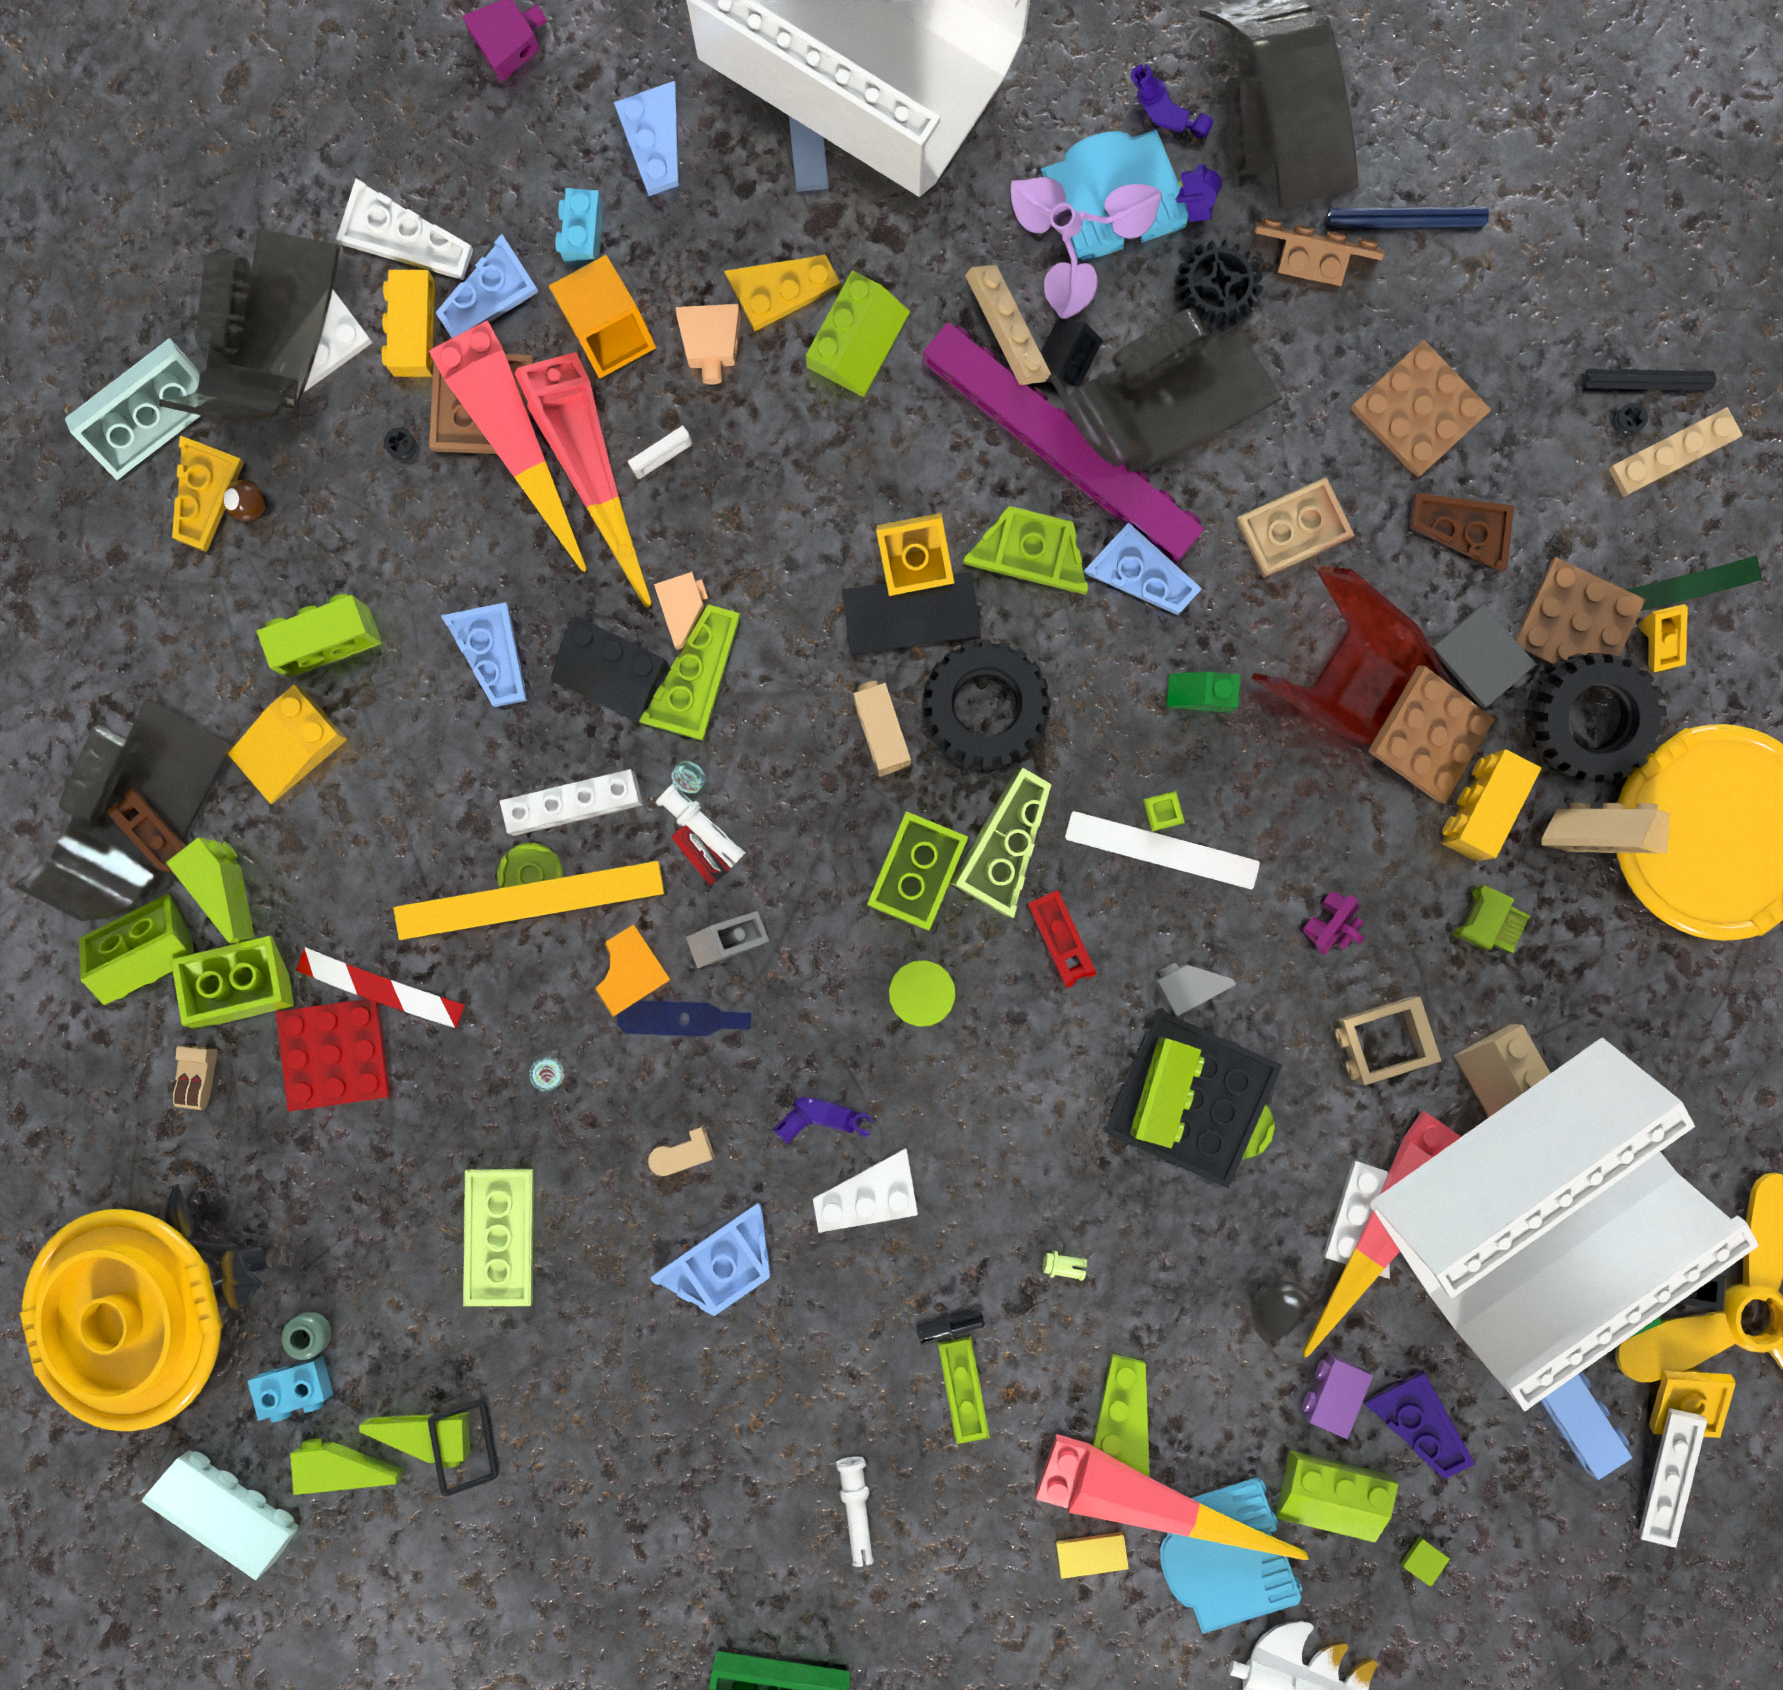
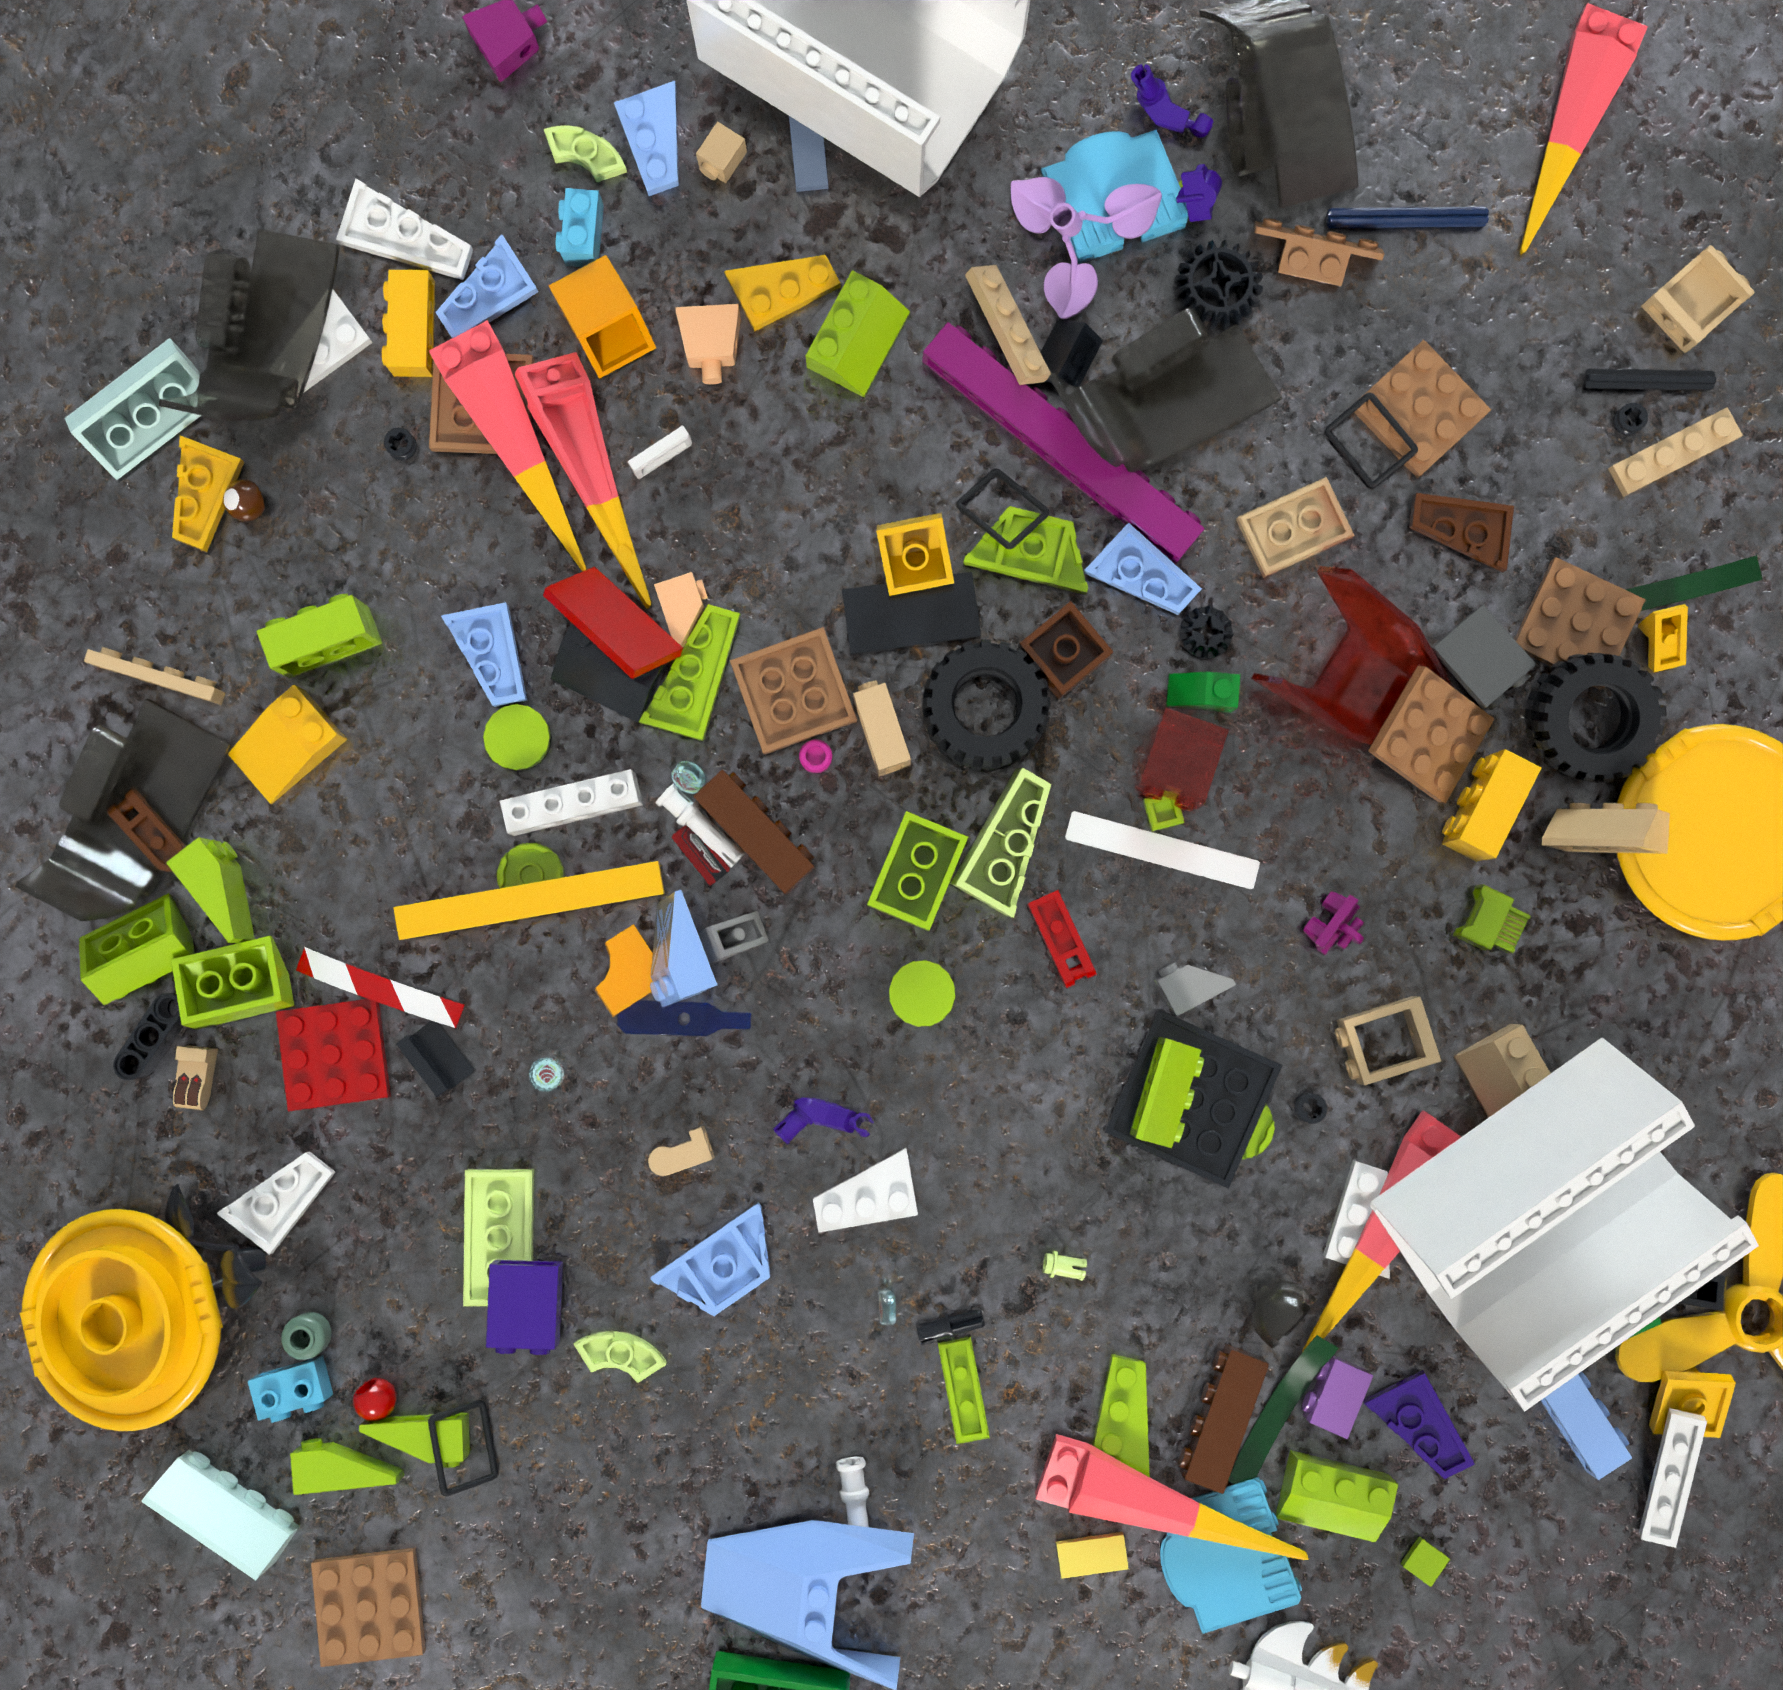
none -> tan plate [84,647,225,705]
none -> black beam [113,993,184,1080]
none -> white wing [217,1151,335,1254]
none -> medium nougat plate [311,1547,426,1667]
none -> red piece [353,1378,397,1422]
none -> black panel [396,1021,474,1097]
none -> lime tile [483,704,550,771]
none -> dark purple brick [486,1260,563,1355]
none -> red tile [543,566,683,679]
none -> yellowish green tile [544,125,627,182]
none -> yellowish green tile [573,1331,668,1383]
none -> light blue slope [650,890,717,1008]
none -> reddish brown brick [693,769,815,895]
none -> tan brick [696,121,747,183]
none -> light blue windscreen [701,1520,914,1690]
none -> medium nougat plate [730,627,857,755]
none -> dark pink tile [799,739,832,773]
none -> clear light blue tile [879,1291,896,1326]
none -> black piece [956,468,1050,549]
none -> reddish brown brick [1017,601,1114,700]
none -> clear red panel [1136,708,1229,811]
none -> reddish brown brick [1178,1343,1269,1494]
none -> black gear [1180,606,1234,659]
none -> dark green sticker [1228,1335,1339,1484]
none -> black bush [1294,1093,1327,1124]
none -> black piece [1325,393,1418,488]
none -> coral plate [1520,3,1648,254]
none -> tan panel [1641,245,1755,353]

